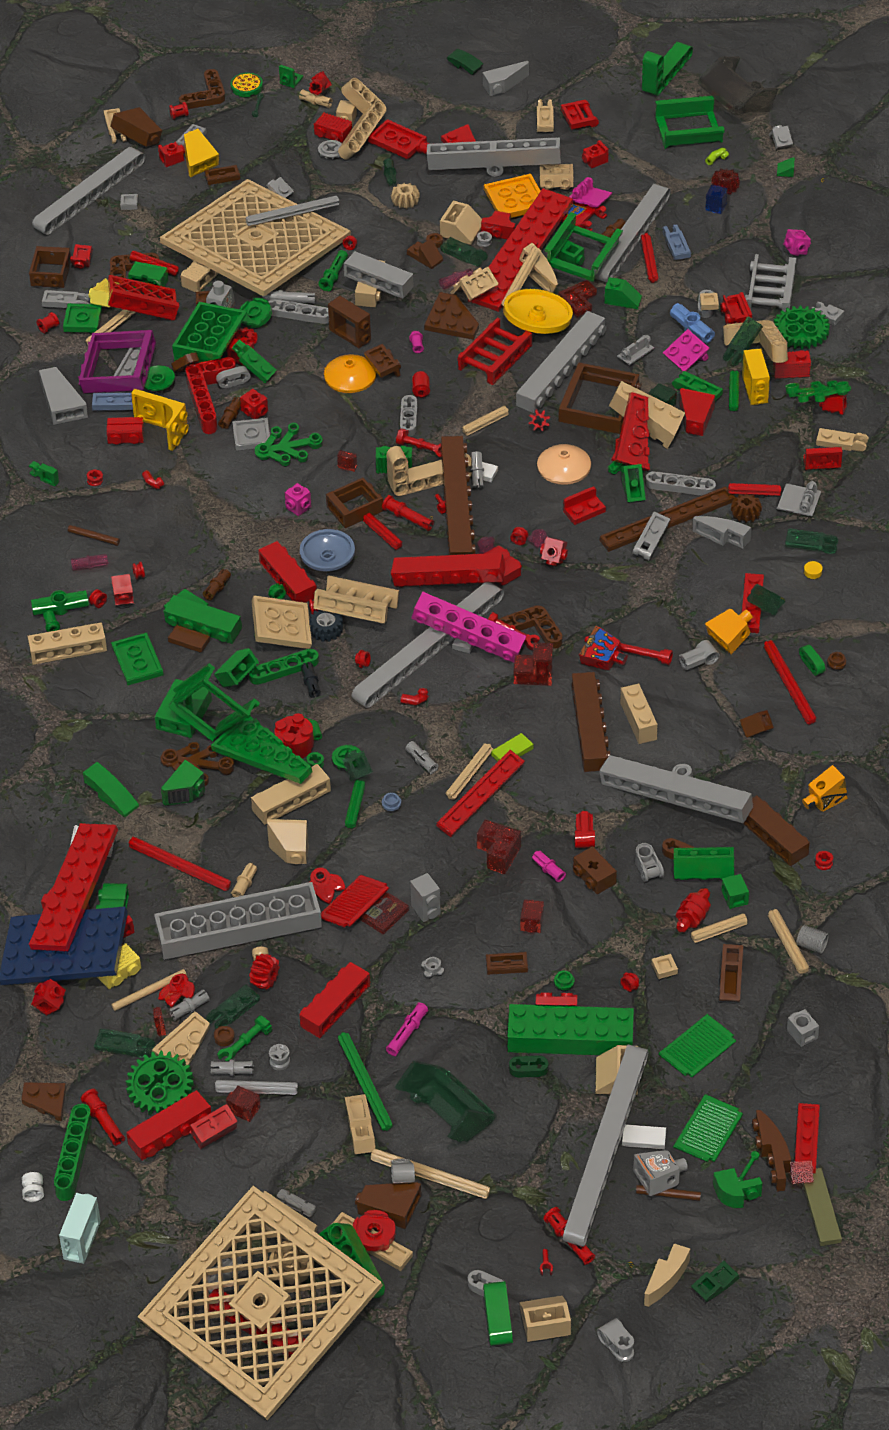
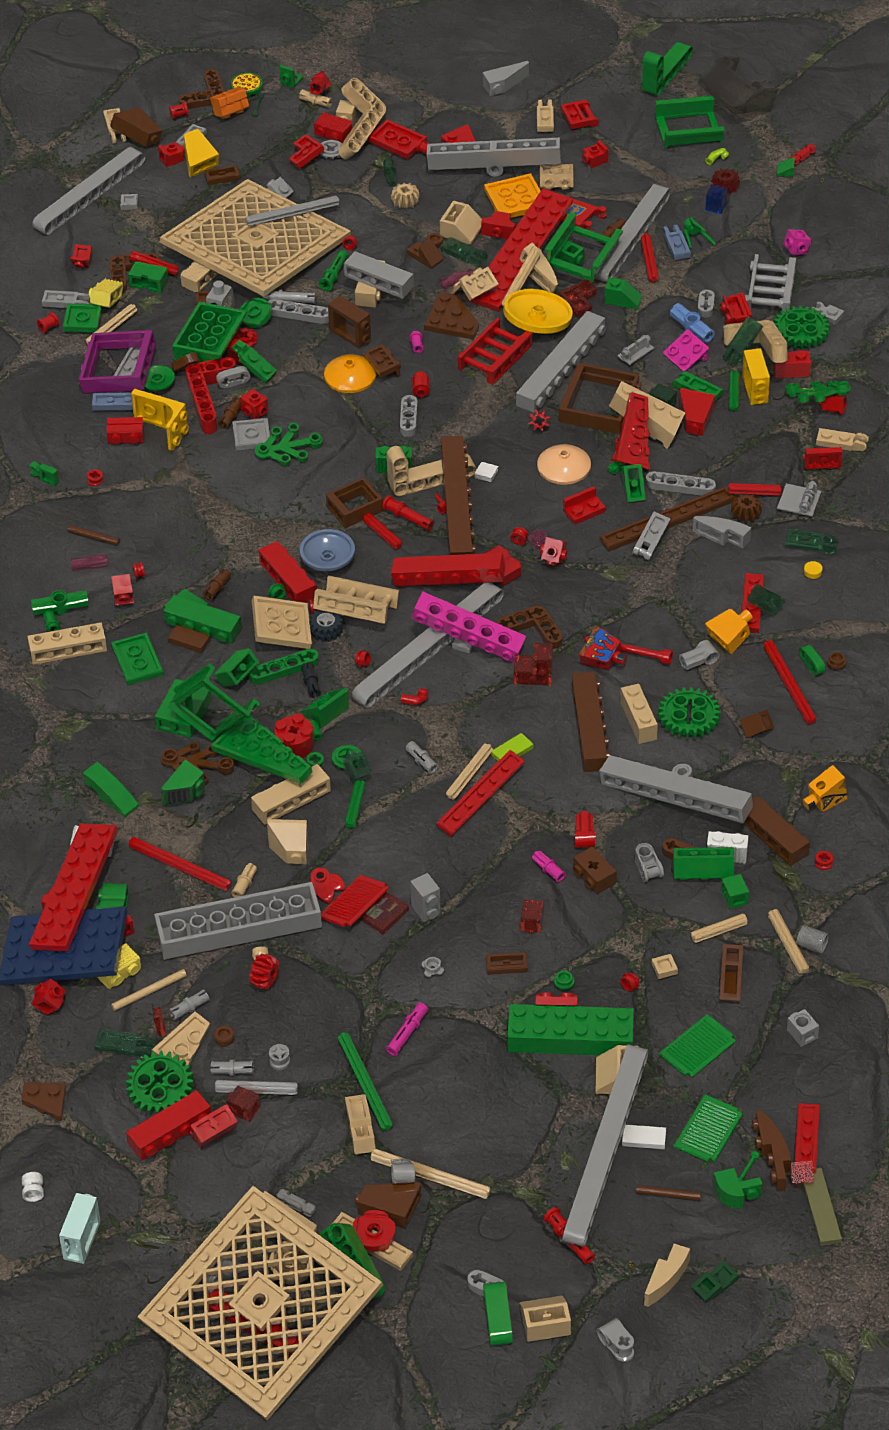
reddish brown window [29,246,71,288] -> none
light grey slope [39,367,88,425] -> none
green beam [54,1104,92,1201] -> none
red pin [81,1089,125,1146] -> none
red bush [89,589,107,608] -> none
red fence [108,275,179,320] -> none
red arm [142,471,165,489] -> none
red plate [158,973,195,1007] -> none
clear green hinge [206,984,260,1029] -> none
green piece [217,1015,272,1062] -> none
dark pink brick [285,483,311,516] -> none
red brick [299,962,370,1038] -> none
clear red plate [337,450,357,472] -> none
sand blue plate [382,793,401,811] -> none
clear green windscreen [395,1060,497,1143] -> none
red piece [396,428,441,457] -> none
dark green slope [447,49,484,75] -> none
tan axle [462,406,509,436] -> none
light grey axle [470,451,484,488] -> none
light grey bush [476,231,492,247] -> none
clear pink plate [477,537,495,554] -> none
clear red brick [477,819,521,874] -> none
red piece [488,612,540,651] -> none
dark green beam [509,1056,549,1078] -> none
red hand [540,1249,553,1276] -> none
dark pink hinge [569,177,612,207] -> none
light grey torso [633,1150,688,1196] -> none
red piece [675,888,711,932] -> none
tan plate [700,293,719,310] -> none
light grey bracket [769,125,793,149] -> none
none -> orange brick [210,87,249,119]
none -> red plate [289,134,325,169]
none -> green slope [301,687,349,728]
none -> green gear [658,687,721,739]
none -> green plant [683,217,716,249]
none -> white brick [707,831,749,864]
none -> red axle [789,144,816,166]

